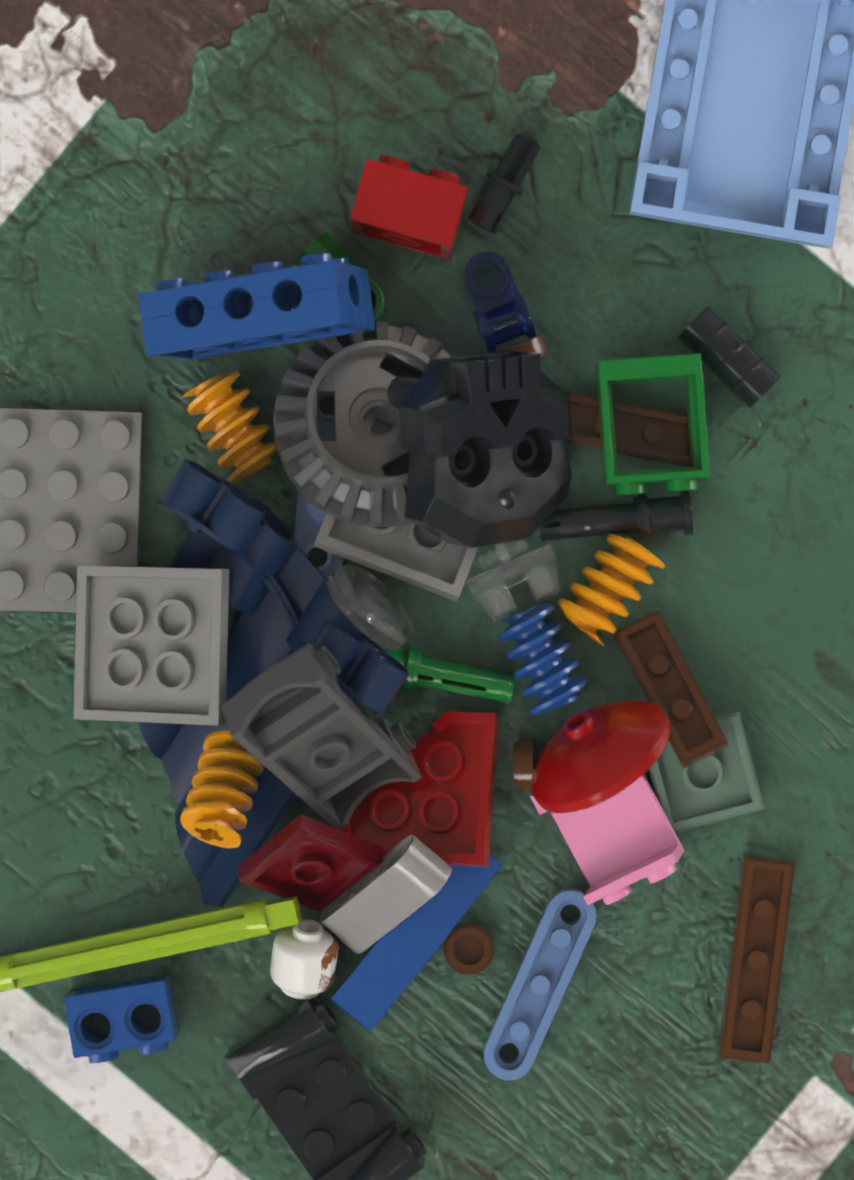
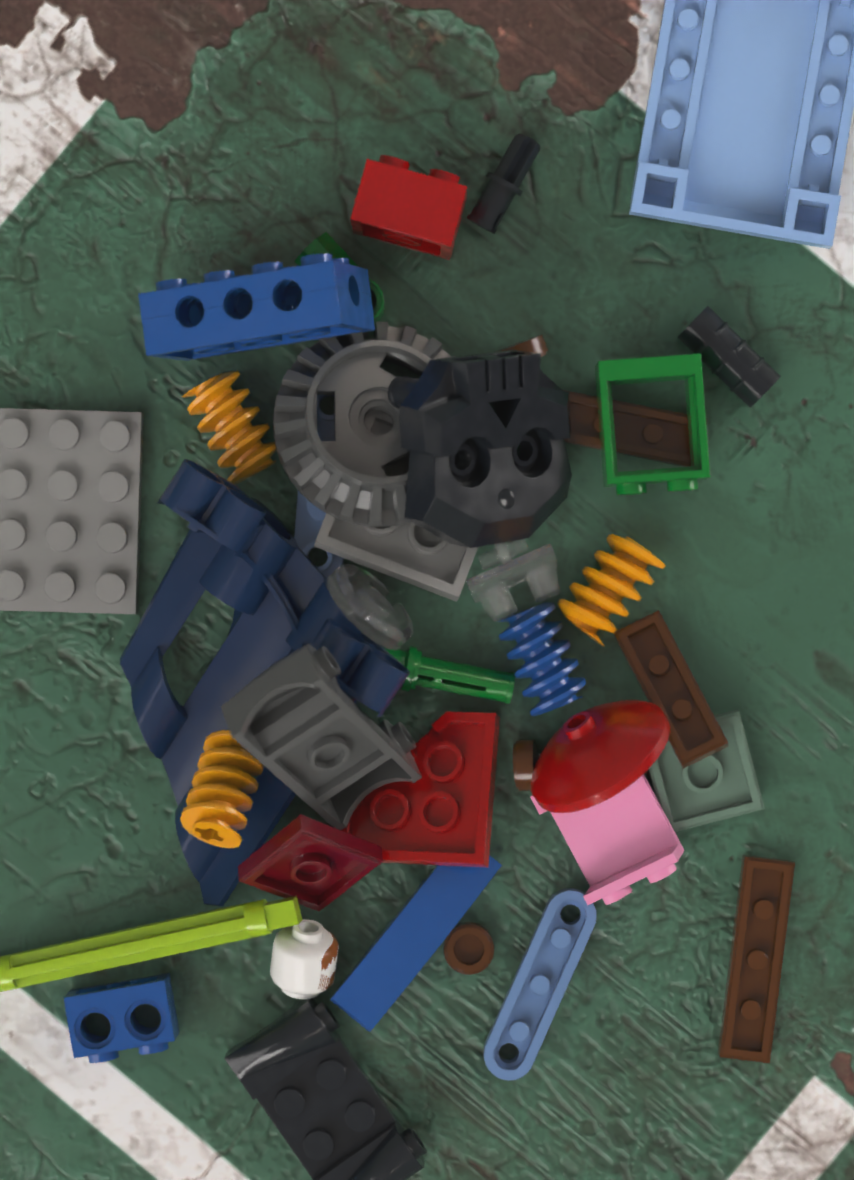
light grey plate [74,565,229,726] -> none
light grey beam [318,834,452,954] -> none
clear blue piece [463,251,536,353] -> none
black pin [540,491,693,542] -> none

